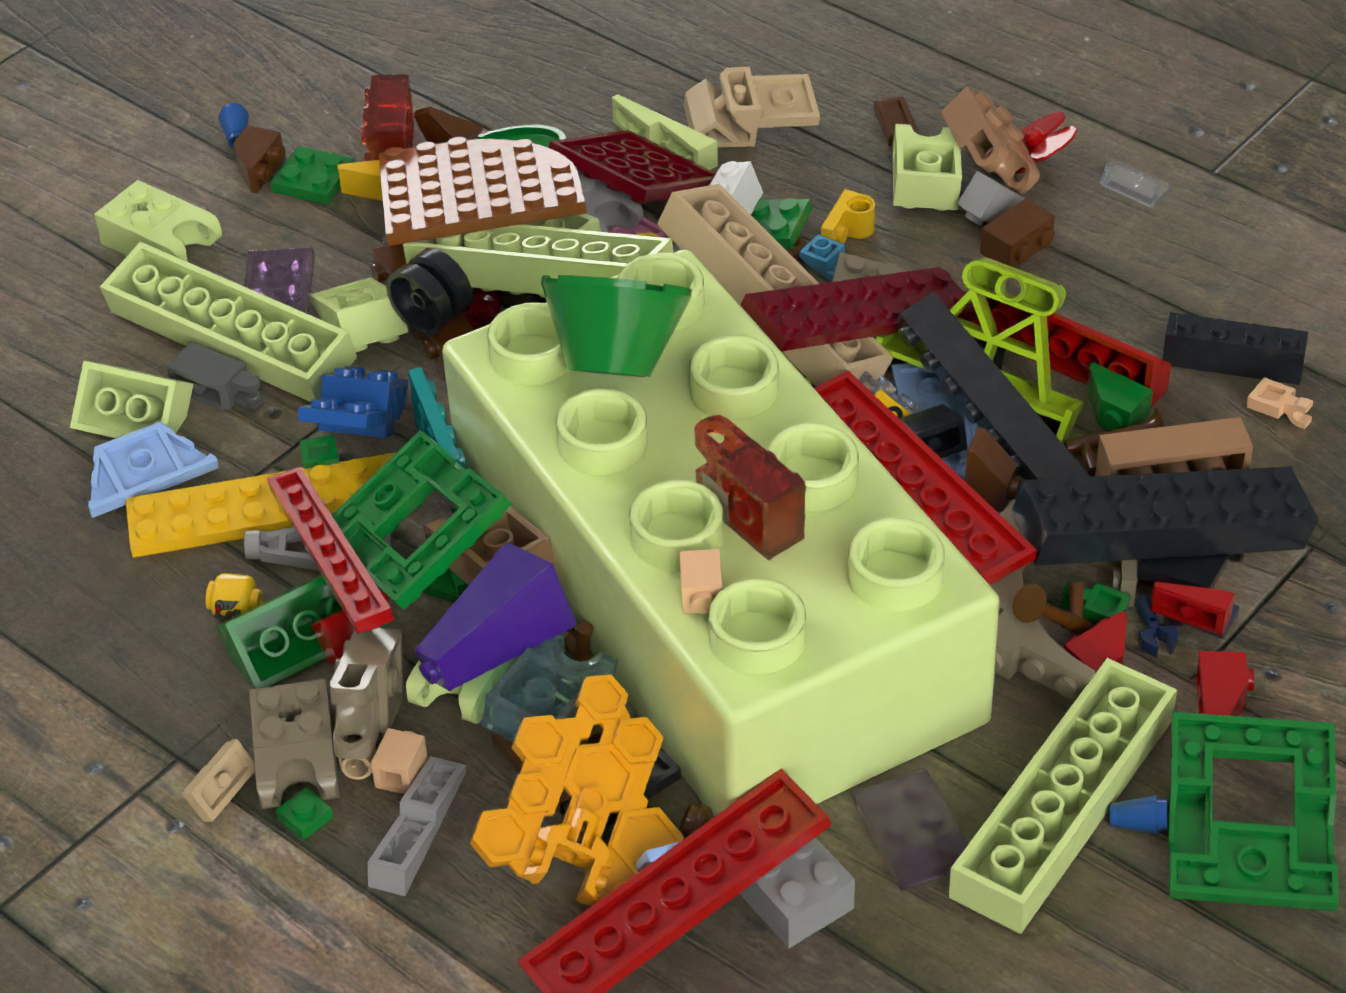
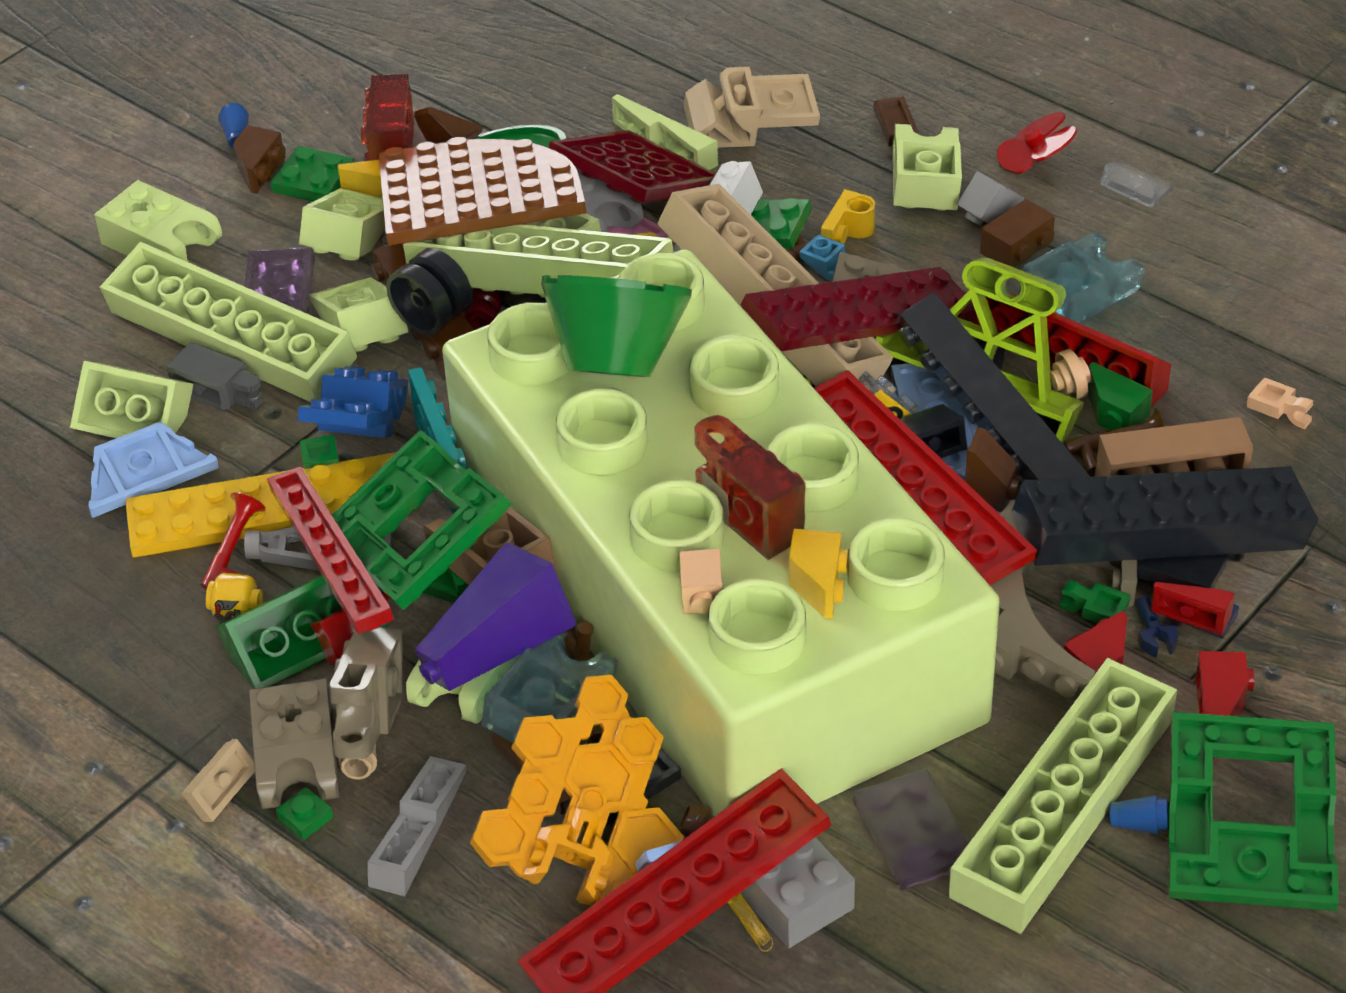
light nougat brick [371,728,428,794] -> none
medium nougat brick [941,86,1039,195] -> none
reddish brown piece [1012,582,1093,635] -> none
black brick [1162,312,1308,385] -> none
none -> red piece [201,492,266,590]
none -> yellowish green slope [299,188,385,261]
none -> yellow piece [728,893,773,952]
none -> yellow slope [789,529,849,619]
none -> clear light blue brick [1017,232,1146,324]
none -> light nougat plate [1050,349,1091,399]

